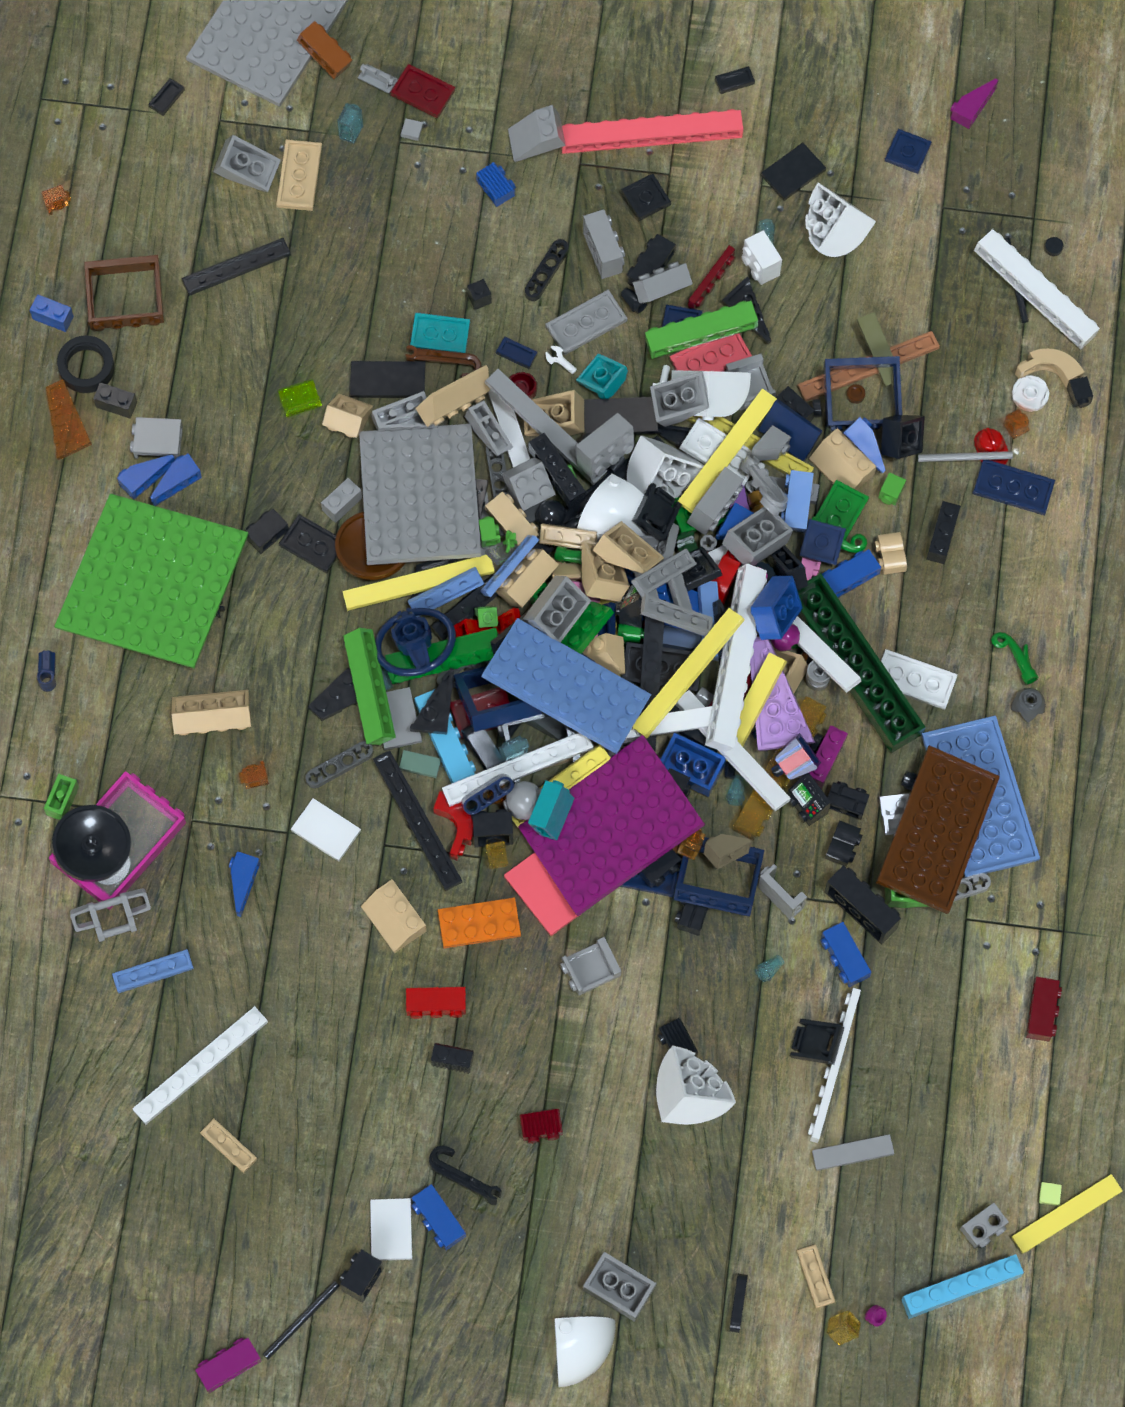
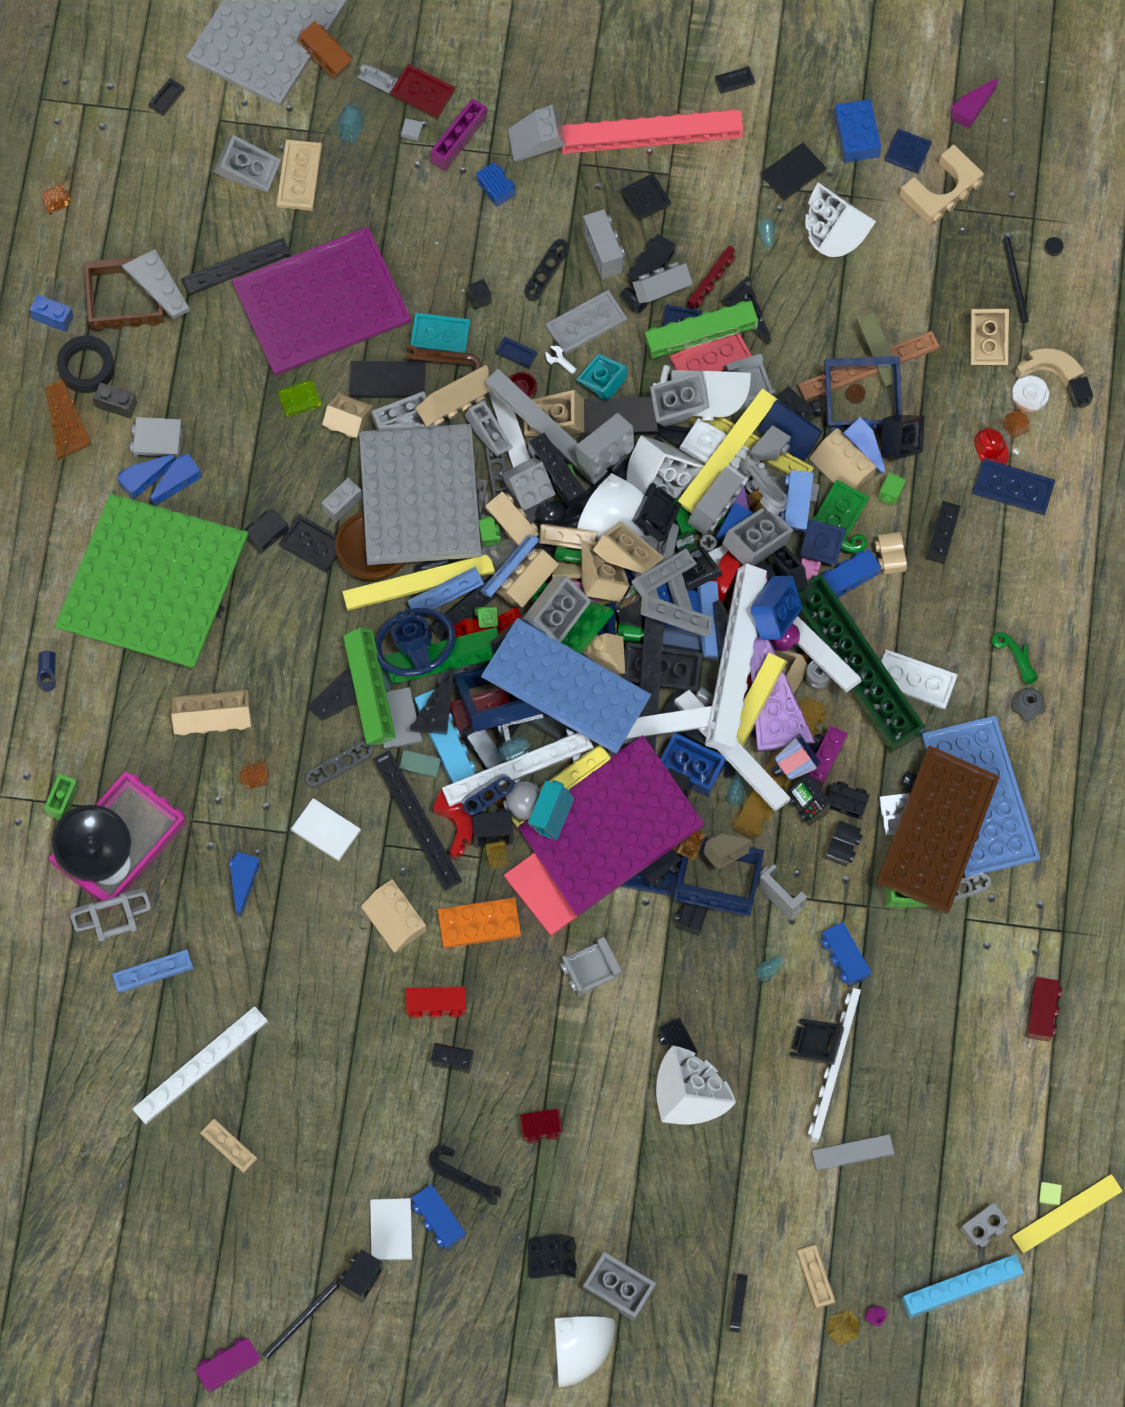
bright green plant [503,530,517,553] -> none
light yellow tile [632,608,745,739] -> none
white brick [742,230,782,285] -> none
black brick [824,865,901,945] -> none
light grey piece [918,451,1013,462] -> none
white brick [974,229,1100,350] -> none
none -> light grey wing [122,249,190,319]
none -> magenta plate [232,227,411,376]
none -> magenta brick [430,98,487,171]
none -> black bracket [528,1234,577,1279]
none -> blue brick [834,99,881,163]
none -> tan arch [899,145,984,225]
none -> tan slope [970,308,1009,365]

